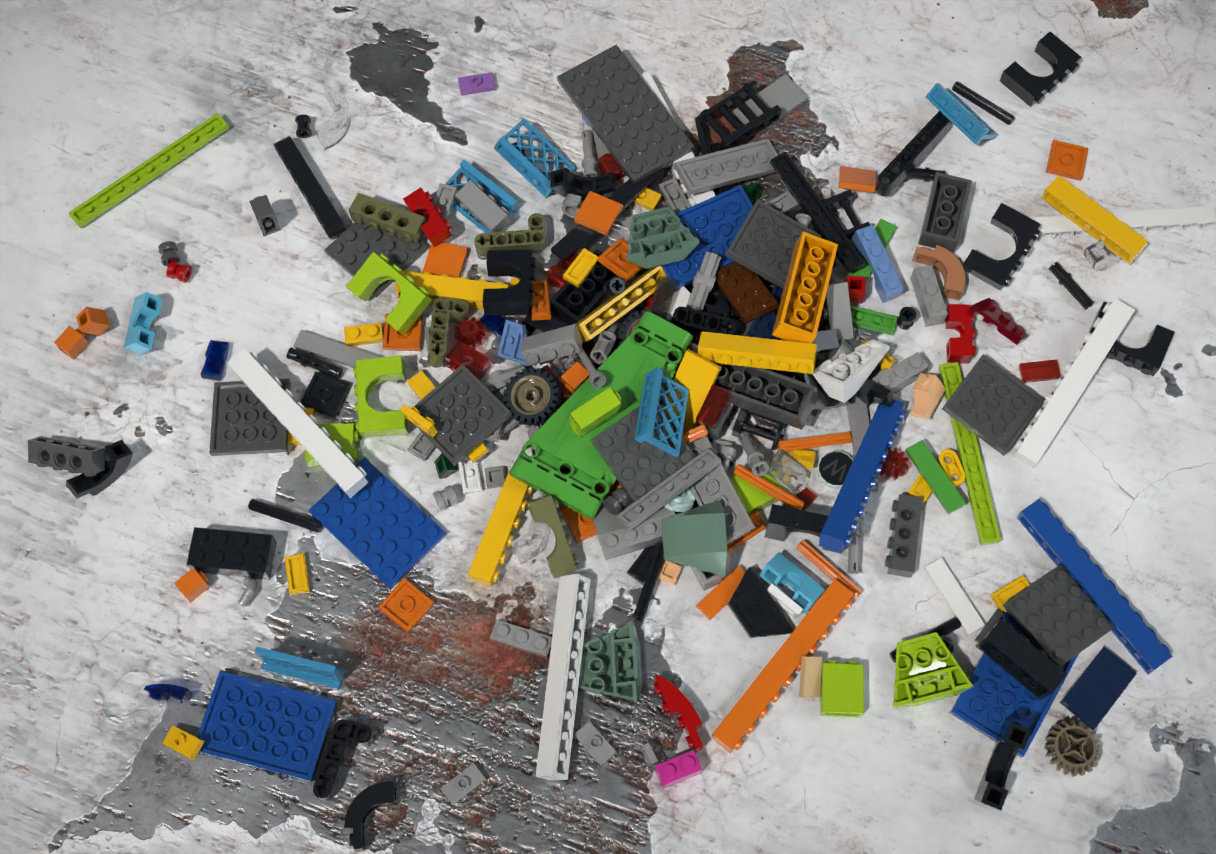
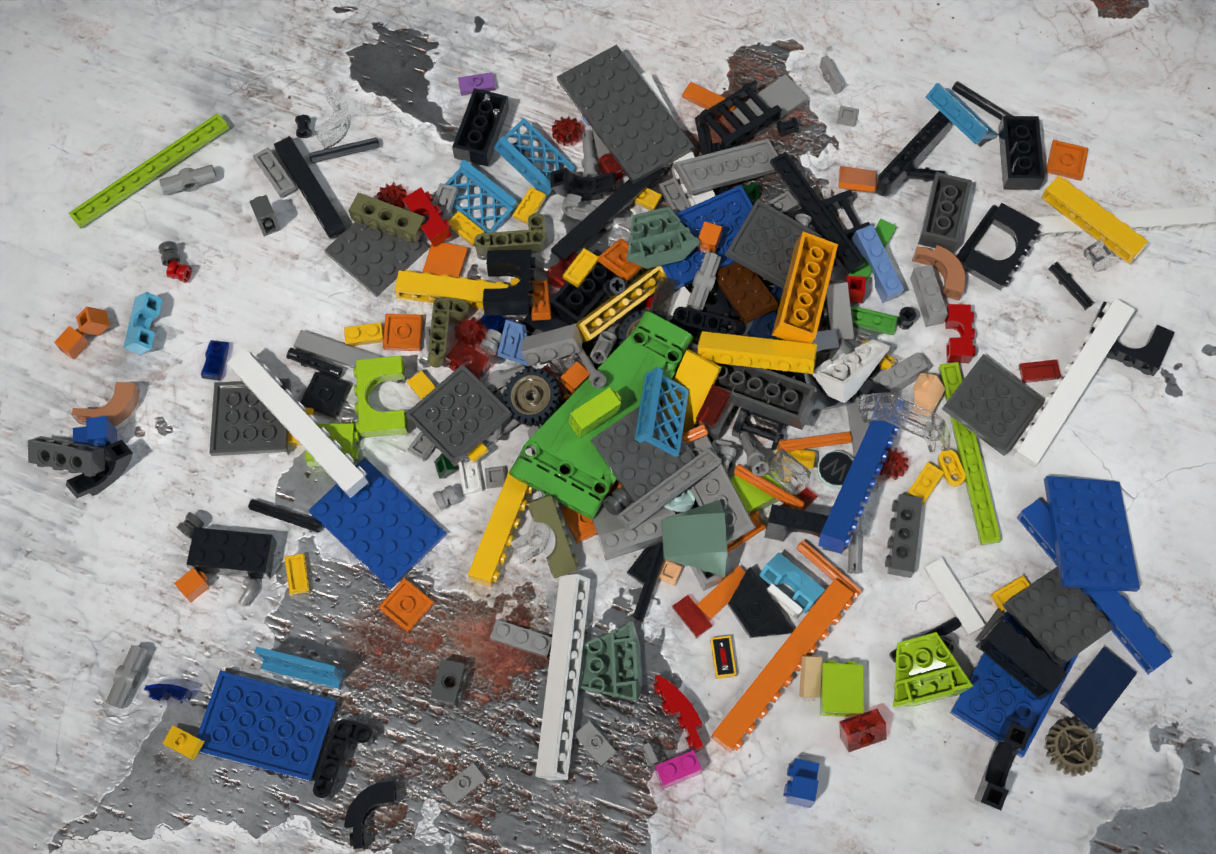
lime arch [346,252,433,335] -> none
yellow plate [400,404,438,438] -> none
light grey brick [455,180,511,232] -> none
orange tile [574,191,623,236] -> none
bright green tile [905,440,966,515] -> none
dark red wing [969,298,1029,345] -> none
black arch [1000,32,1082,107] -> none
none -> nougat arch [72,382,140,427]
none -> blue brick [73,416,117,449]
none -> light grey piece [105,645,149,709]
none -> light grey piece [159,165,217,195]
none -> dark grey wheel [176,512,204,539]
none -> light grey plate [253,147,296,198]
none -> black axle [309,137,380,163]
none -> clear red gear [377,182,407,209]
none -> dark grey brick [431,659,469,708]
none -> yellow plate [448,211,485,247]
none -> black brick [452,88,509,167]
none -> light grey wheel [480,329,502,355]
none -> yellow plate [513,187,547,225]
none -> clear red gear [552,116,582,147]
none -> clear red tile [672,595,713,639]
none -> orange tile [682,81,736,118]
none -> orange brick [697,221,722,254]
none -> tile [710,636,736,679]
none -> black bush [777,117,799,137]
none -> blue brick [783,758,820,808]
none -> light grey plate [820,56,843,94]
none -> light grey tile [837,105,858,127]
none -> clear red brick [839,709,887,752]
none -> clear piece [858,393,950,452]
none -> black axle [956,205,998,262]
none -> black brick [998,116,1045,190]
none -> blue plate [1044,476,1140,592]

